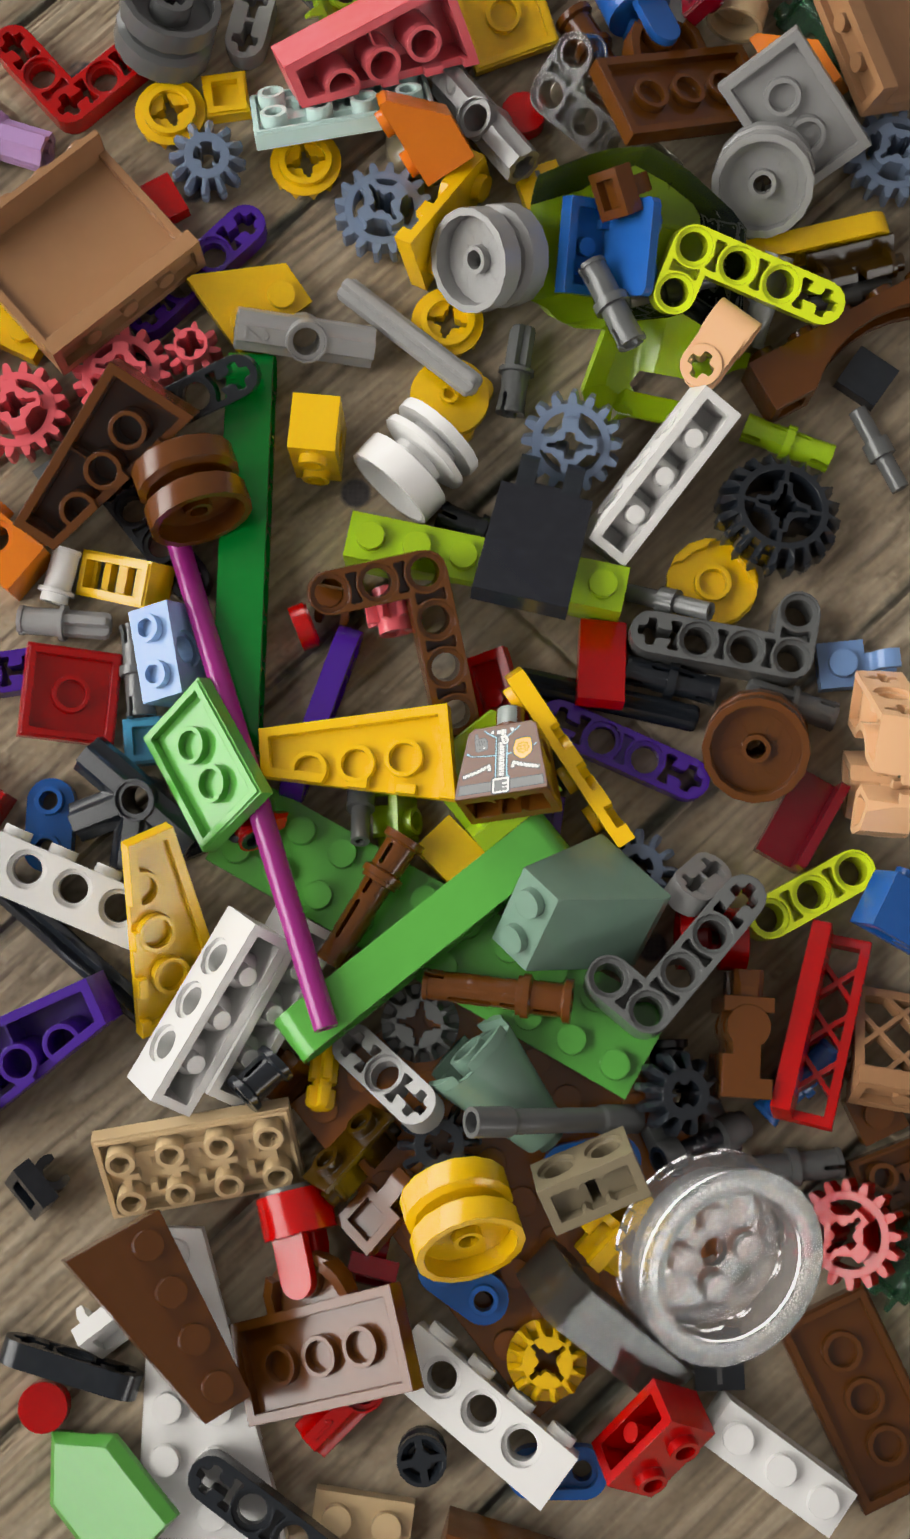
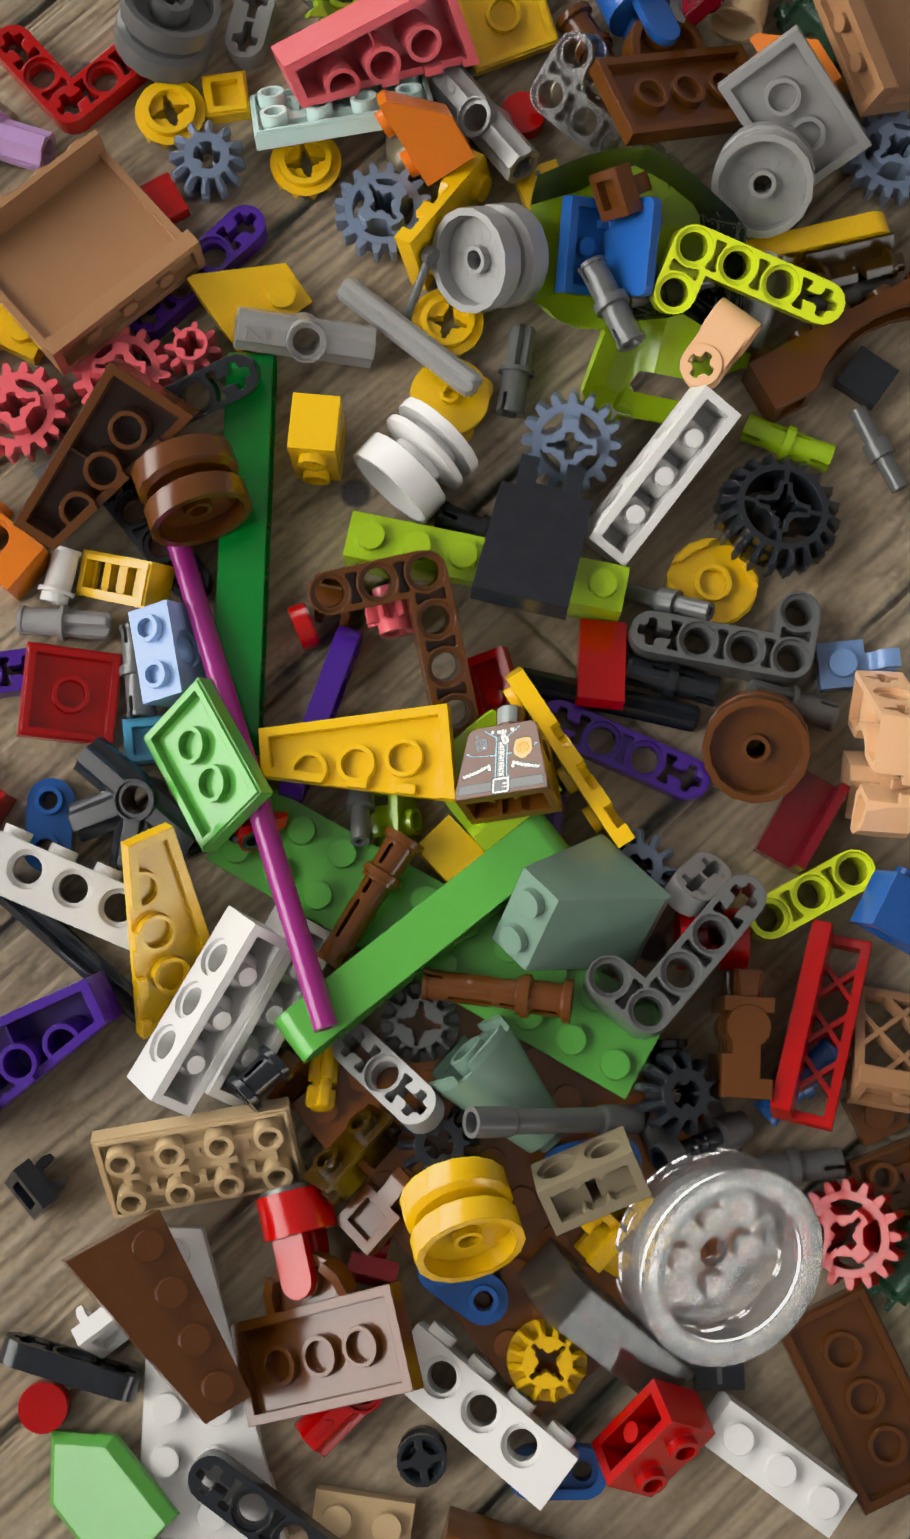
none -> dark grey hinge [403,244,440,321]

